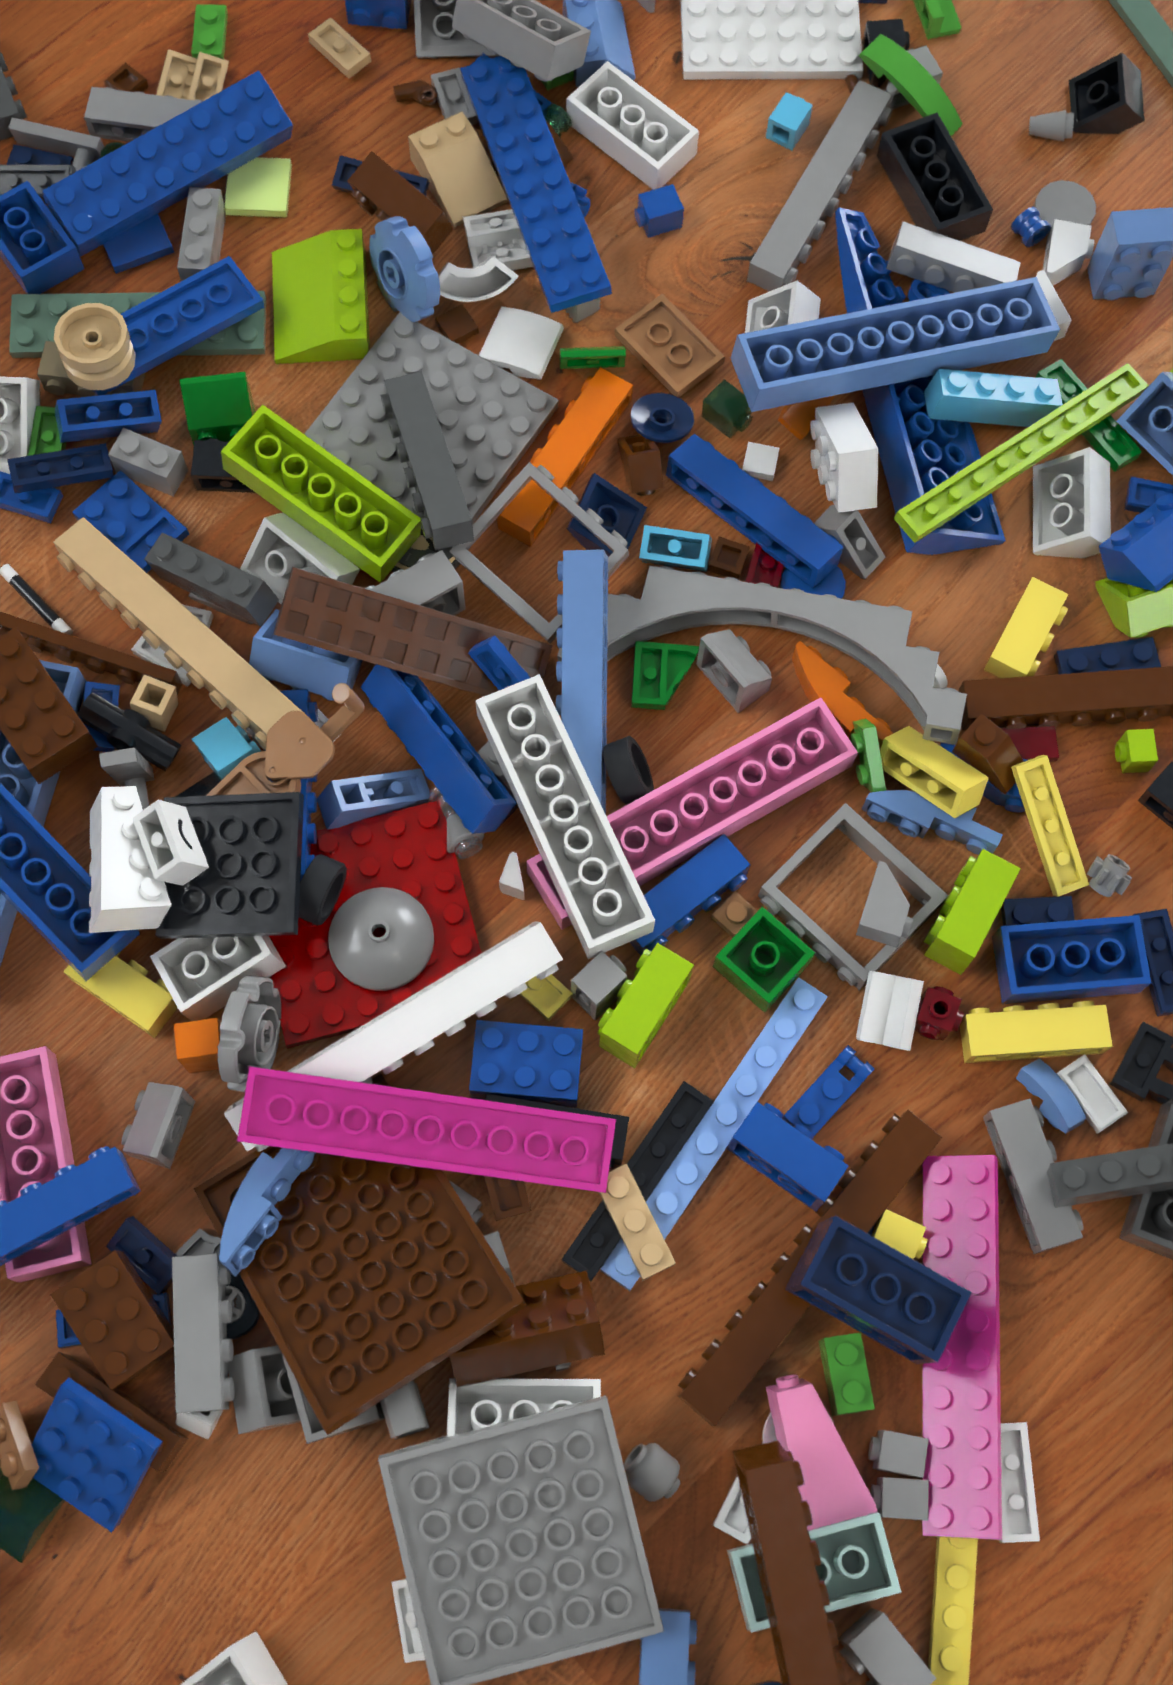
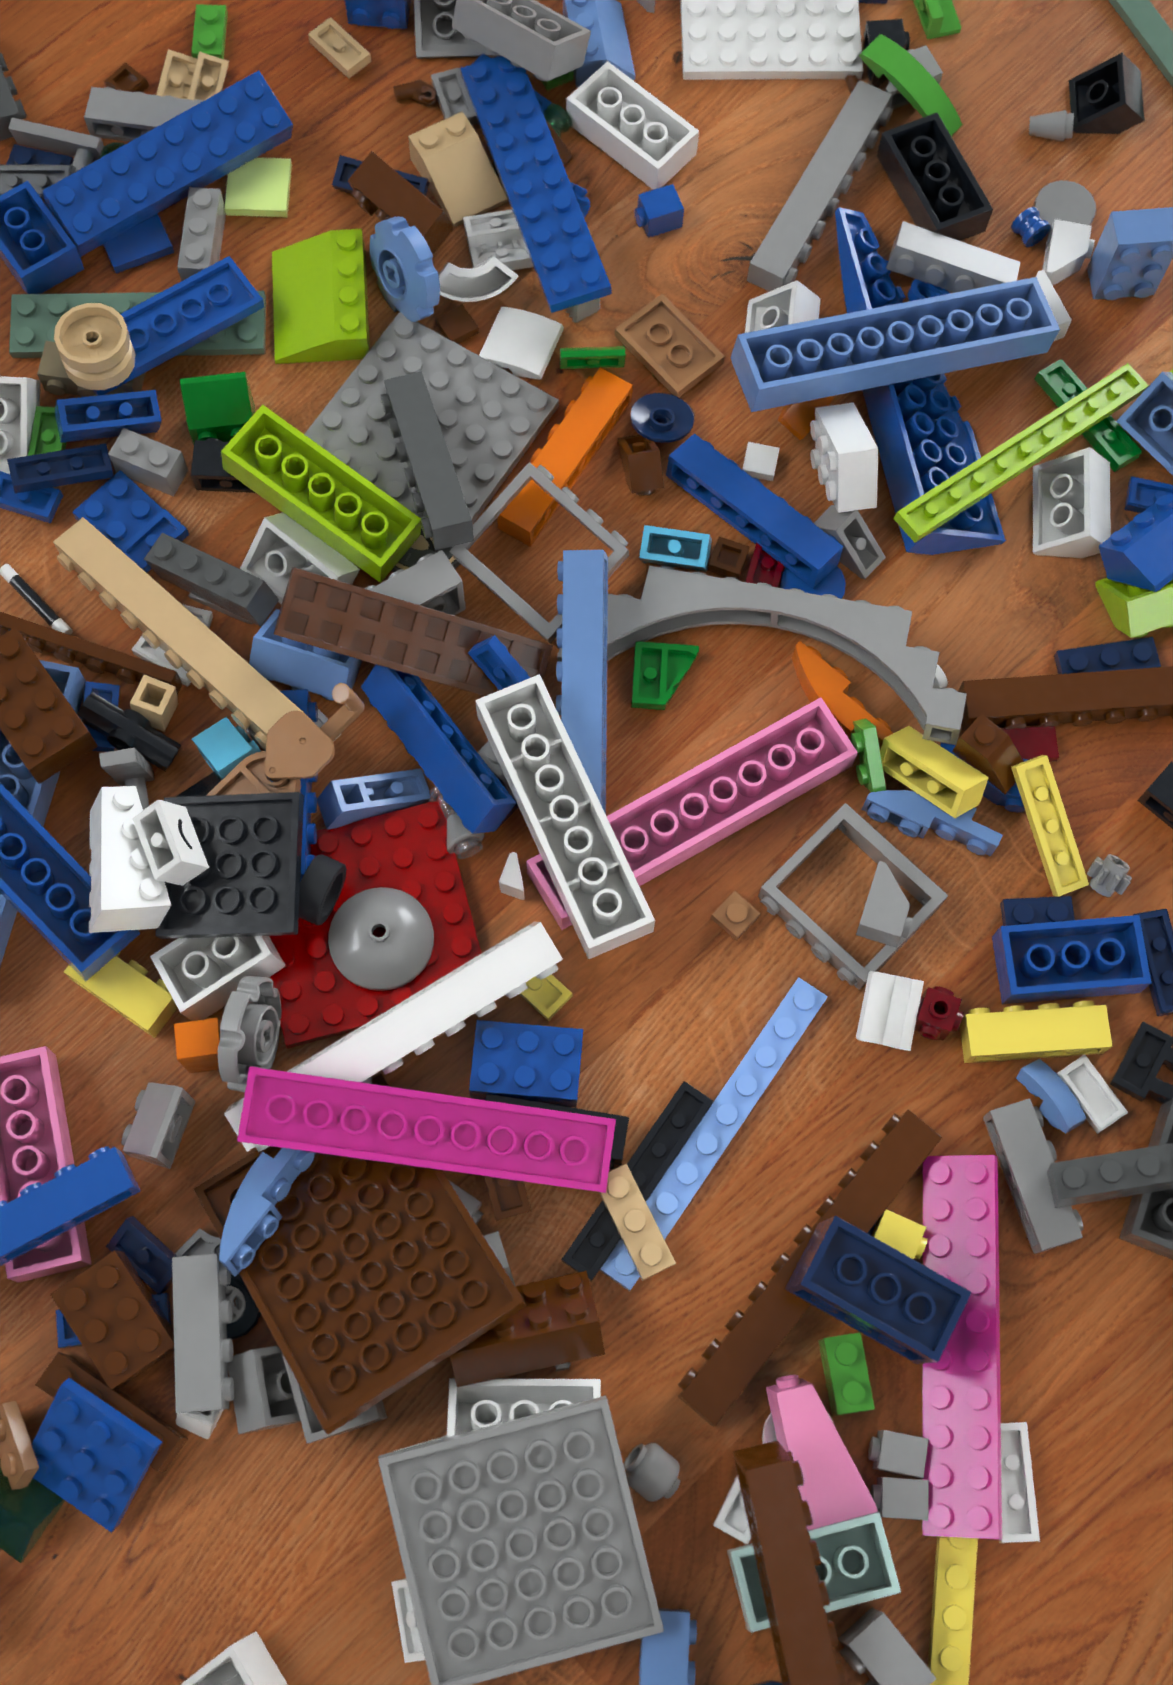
light grey brick [380,1381,430,1439] -> none
dark blue slope [567,473,647,557] -> none
light grey brick [571,951,627,1020] -> none
lime brick [597,942,694,1069] -> none
black tyre [603,736,654,805] -> none
blue brick [630,834,751,956] -> none
light grey slope [696,629,772,713] -> none
clear green brick [701,379,753,438] -> none
green brick [712,906,815,1013] -> none
blue brick [727,1102,849,1212] -> none
medium azure brick [766,92,813,151] -> none
blue plate [782,1045,875,1136] -> none
medium azure brick [924,369,1063,427] -> none
lime brick [924,849,1021,975] -> none
light yellow brick [984,577,1068,678] -> none
lime plate [1115,729,1158,773] -> none

